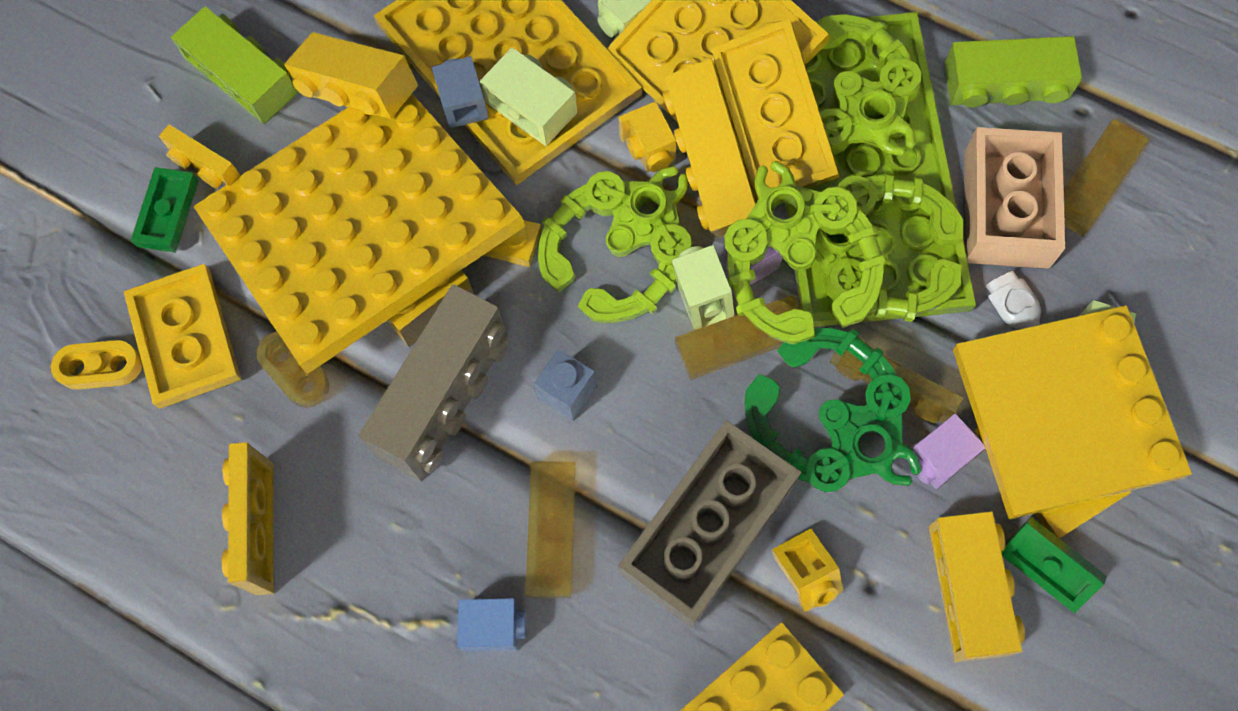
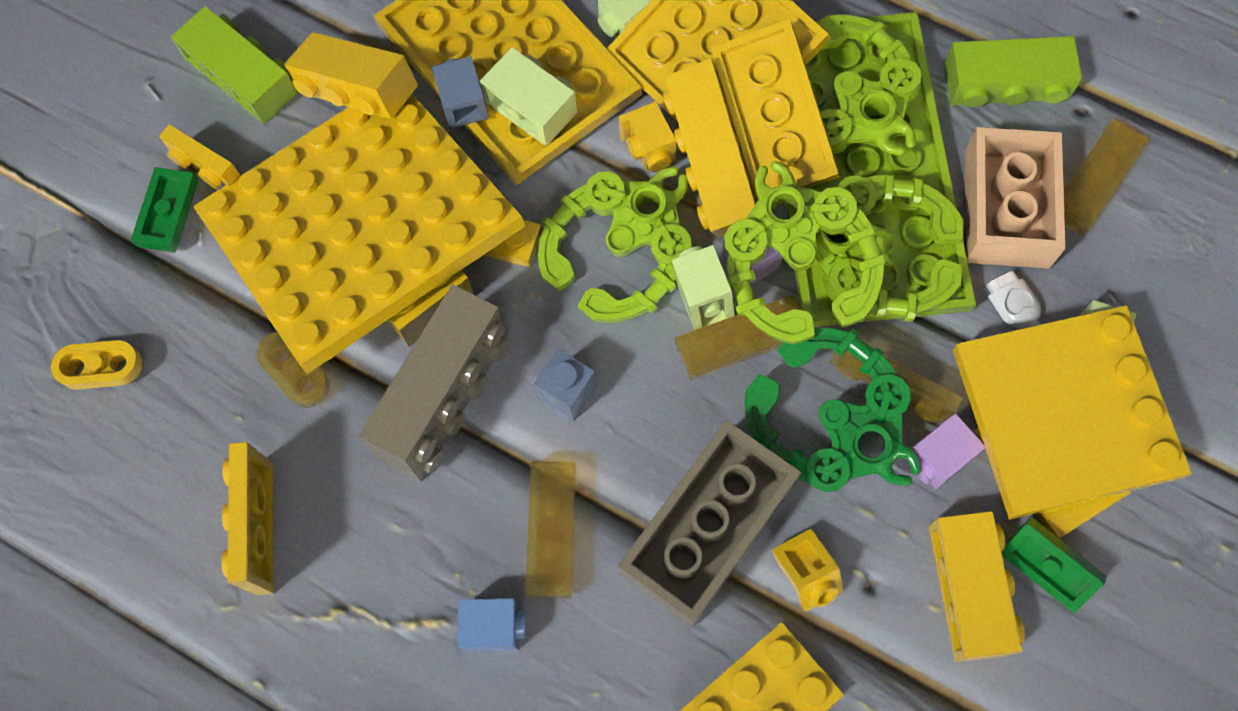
yellow plate [123,264,242,409] -> none

